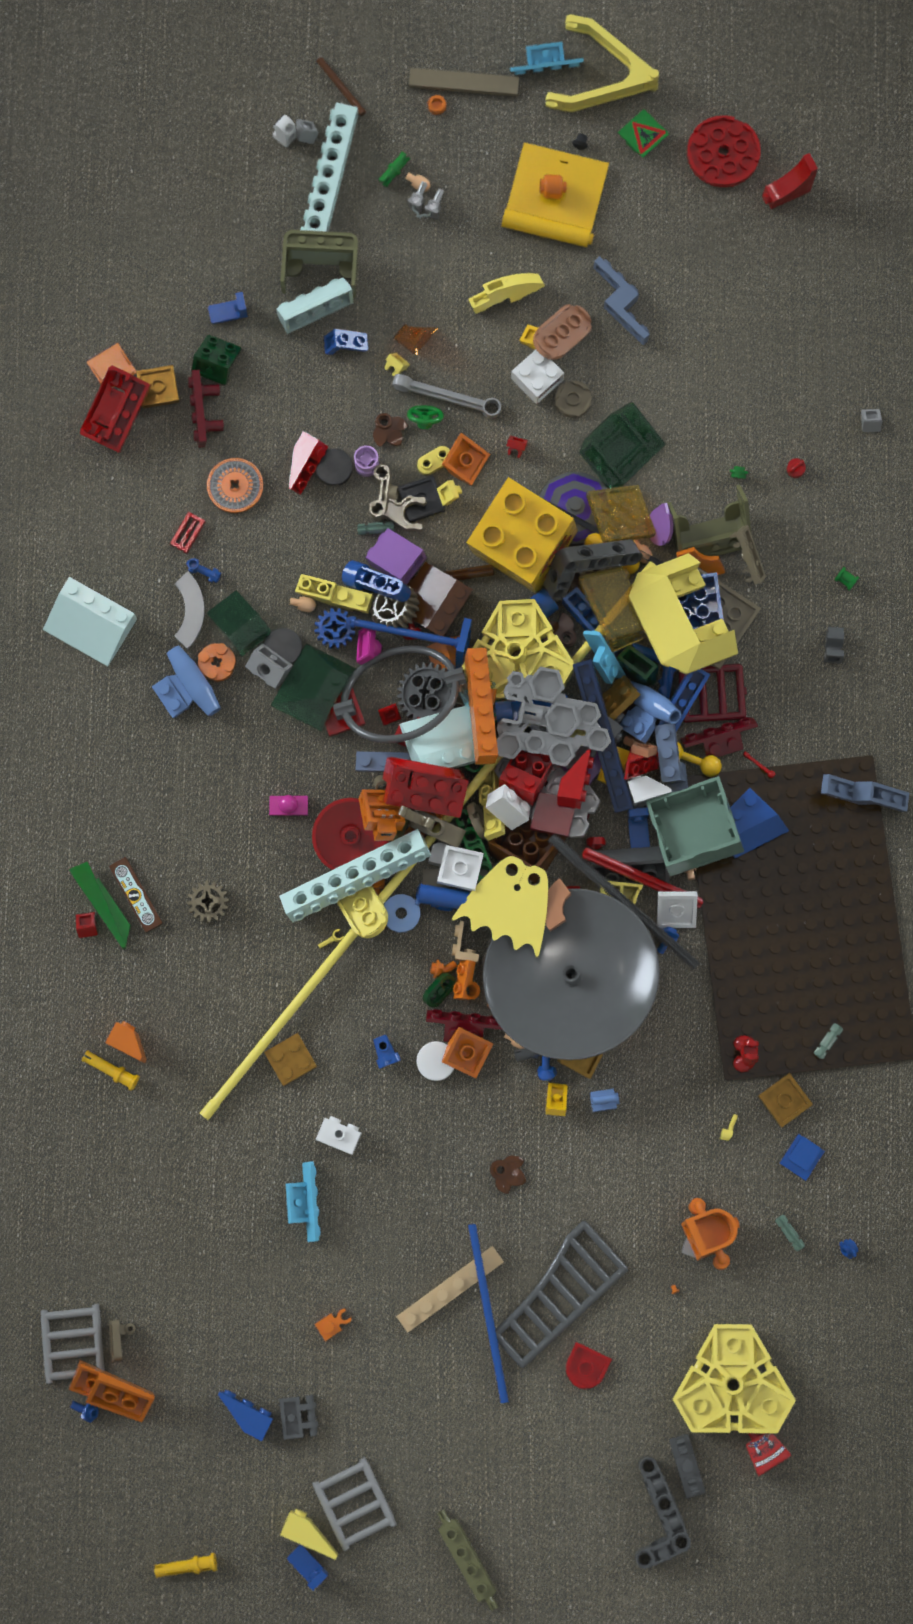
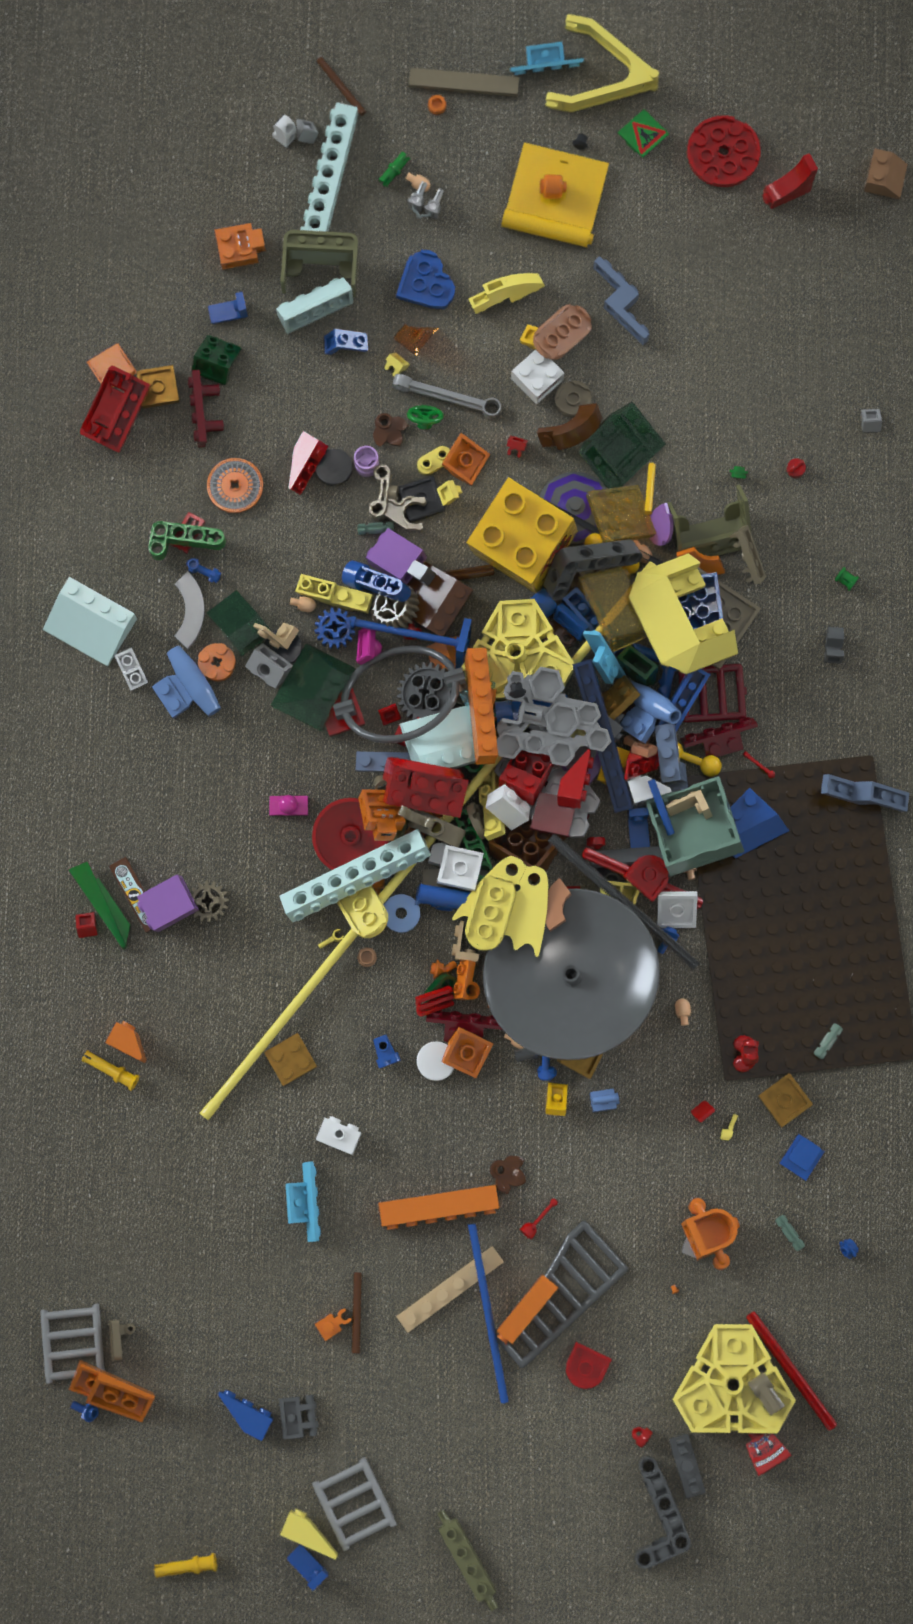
none -> white slope [114,647,148,690]
none -> medium lavender brick [137,874,199,932]
none -> green beam [148,521,226,561]
none -> orange piece [215,223,266,270]
none -> tan bracket [253,623,299,649]
none -> reddish brown bar [352,1272,362,1353]
none -> medium nougat plate [357,948,377,967]
none -> orange brick [379,1185,499,1230]
none -> blue plate [396,250,455,309]
none -> slope [407,560,436,586]
none -> red tile [415,985,454,1017]
none -> light yellow tile [465,874,516,951]
none -> orange slope [496,1275,558,1344]
none -> black piece [509,682,526,698]
none -> red hinge [519,1199,558,1240]
none -> reddish brown arch [537,403,602,450]
none -> blue tile [553,603,590,642]
none -> red tile [623,855,669,902]
none -> red tile [631,1427,653,1448]
none -> yellow bar [644,463,656,515]
none -> blue bar [647,779,675,836]
none -> tan bracket [666,789,713,819]
none -> light nougat cylinder [675,998,691,1026]
none -> red slope [690,1101,715,1123]
none -> red axle [746,1311,837,1431]
none -> dark tan piece [747,1372,785,1416]
none -> medium nougat slope [864,149,908,199]

